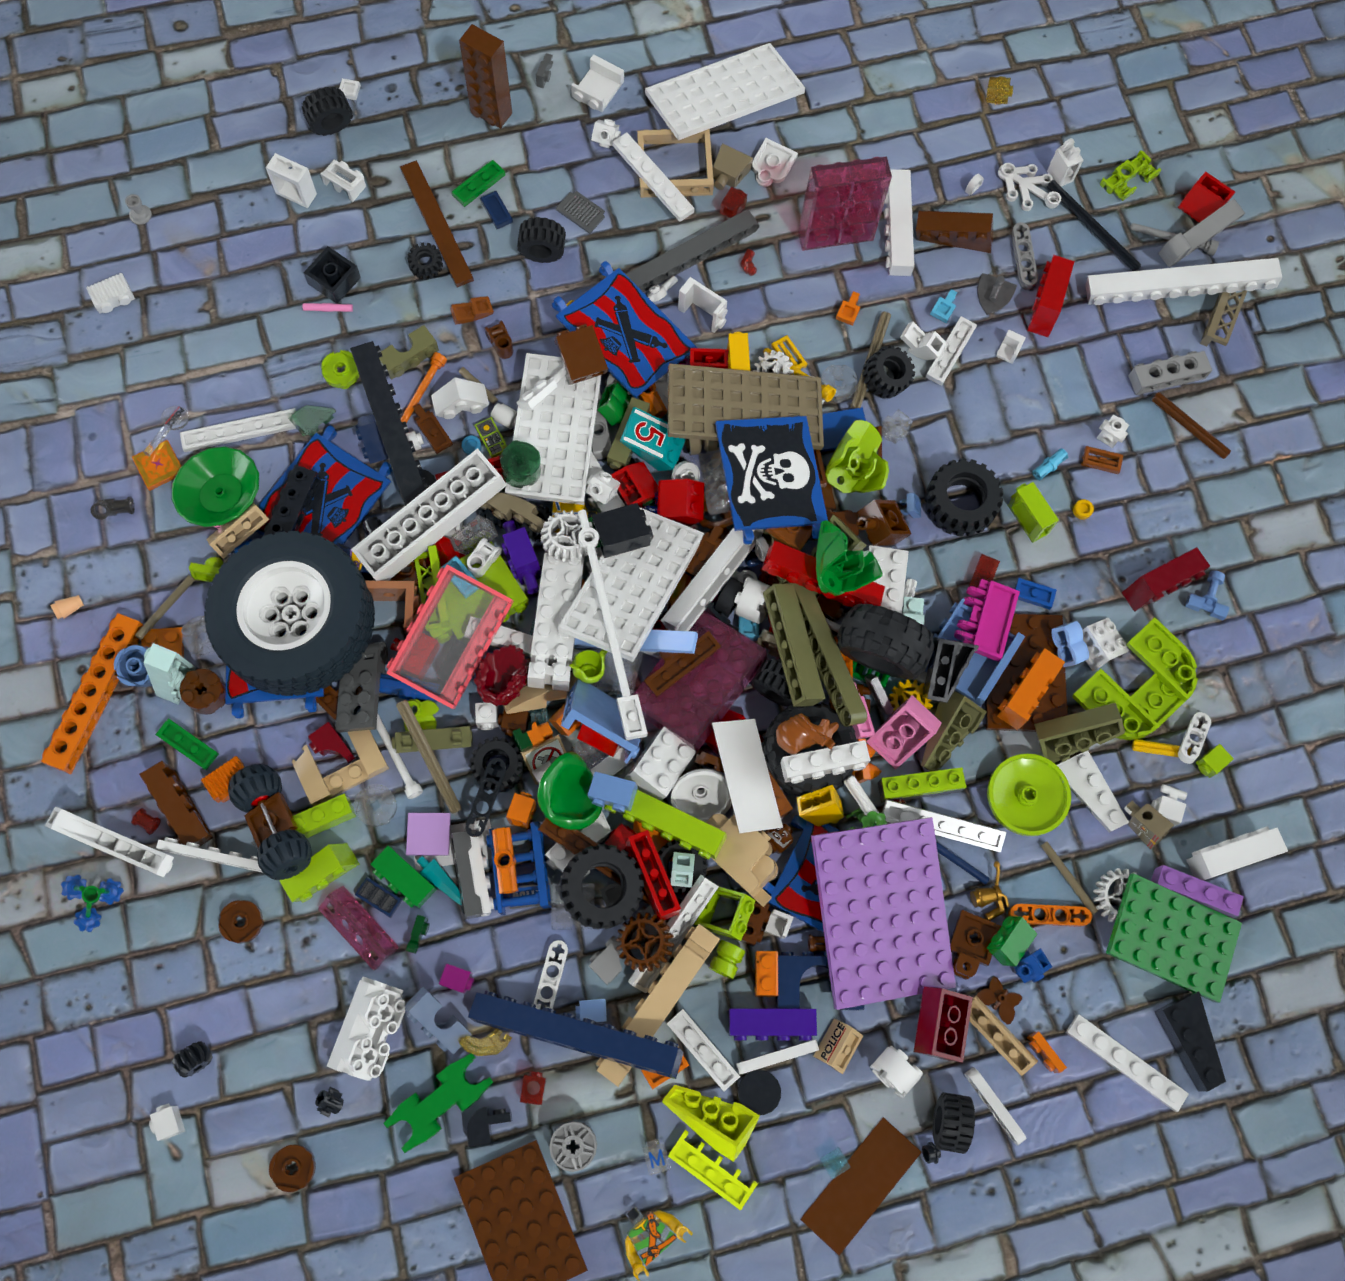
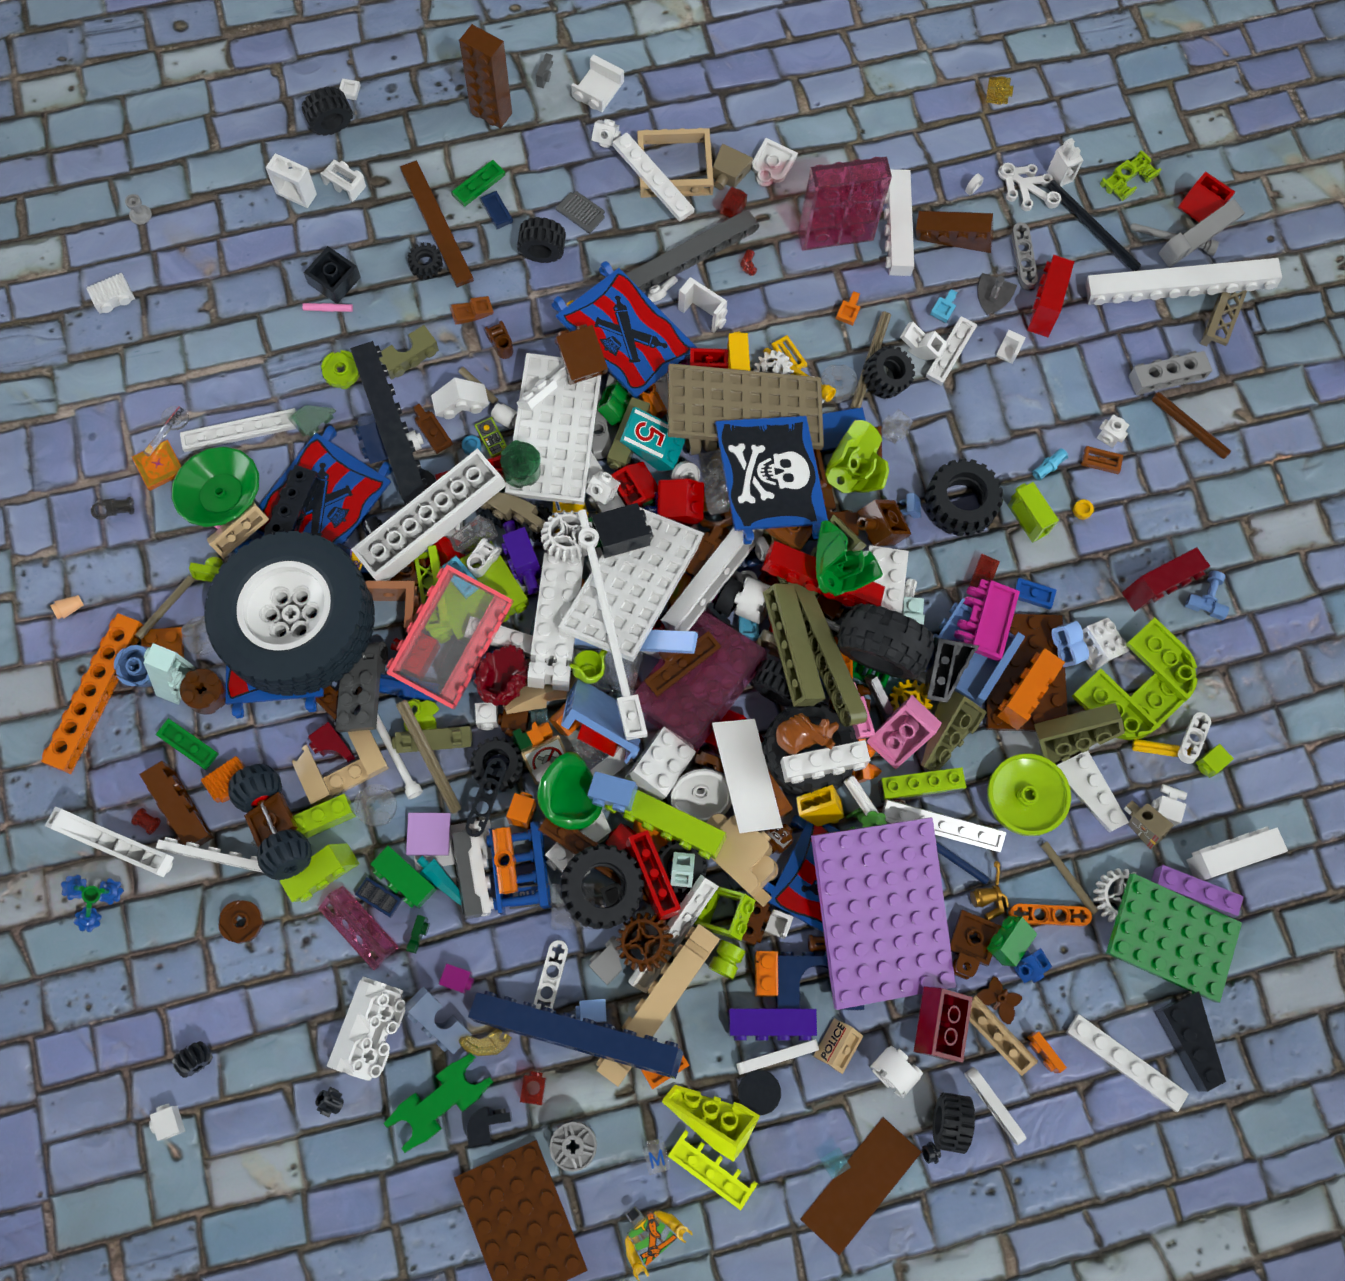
reddish brown plate [269,1144,316,1192] -> none
orange piece [400,352,447,423] -> none
white plate [645,43,805,140] -> none
white plate [667,1009,740,1092] -> none

